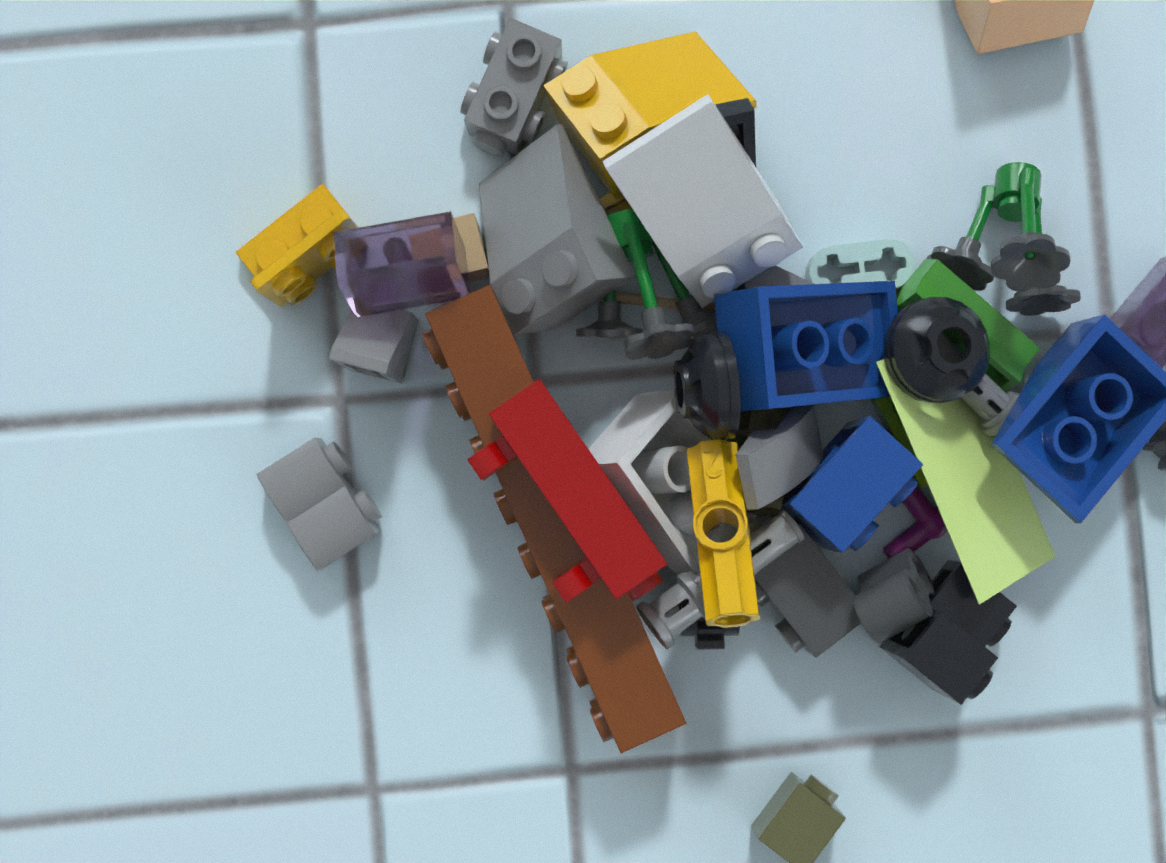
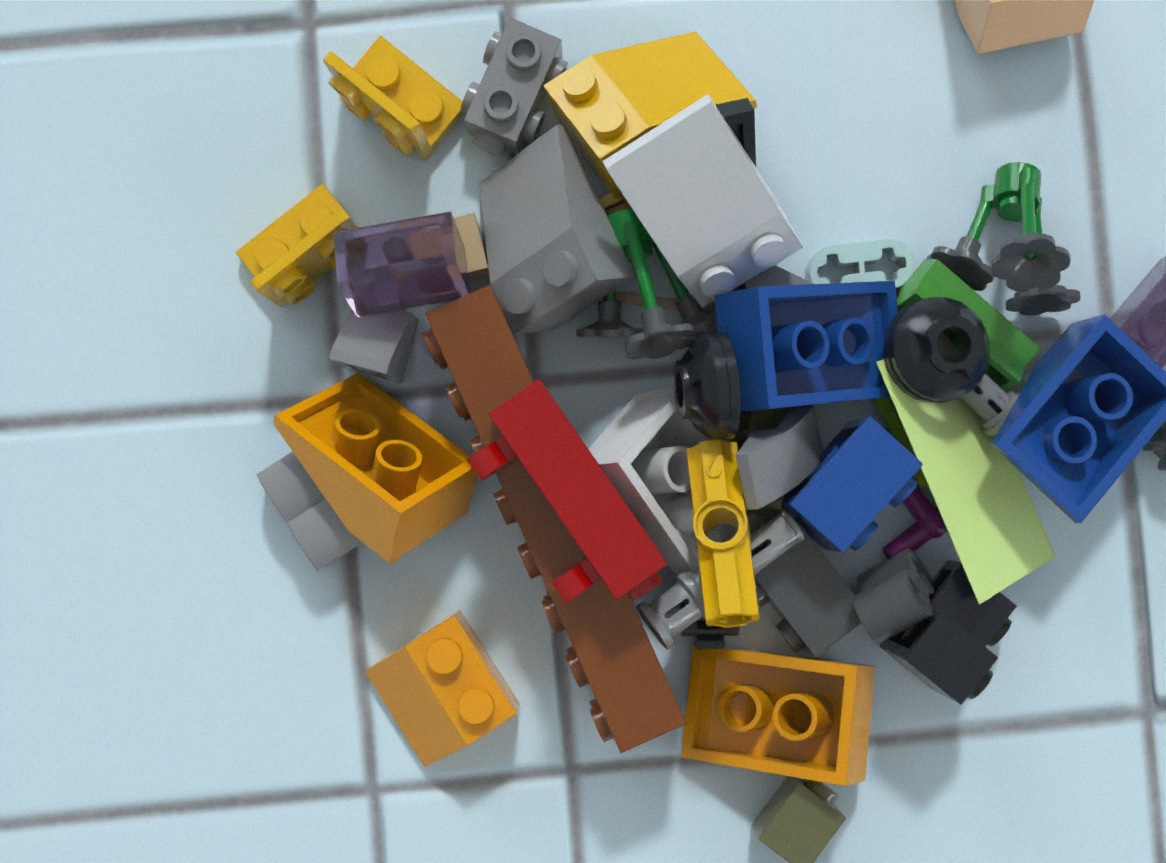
none -> light orange slope [273,373,478,564]
none -> yellow bracket [323,35,464,160]
none -> light orange slope [365,610,520,767]
none -> light orange slope [681,644,876,786]

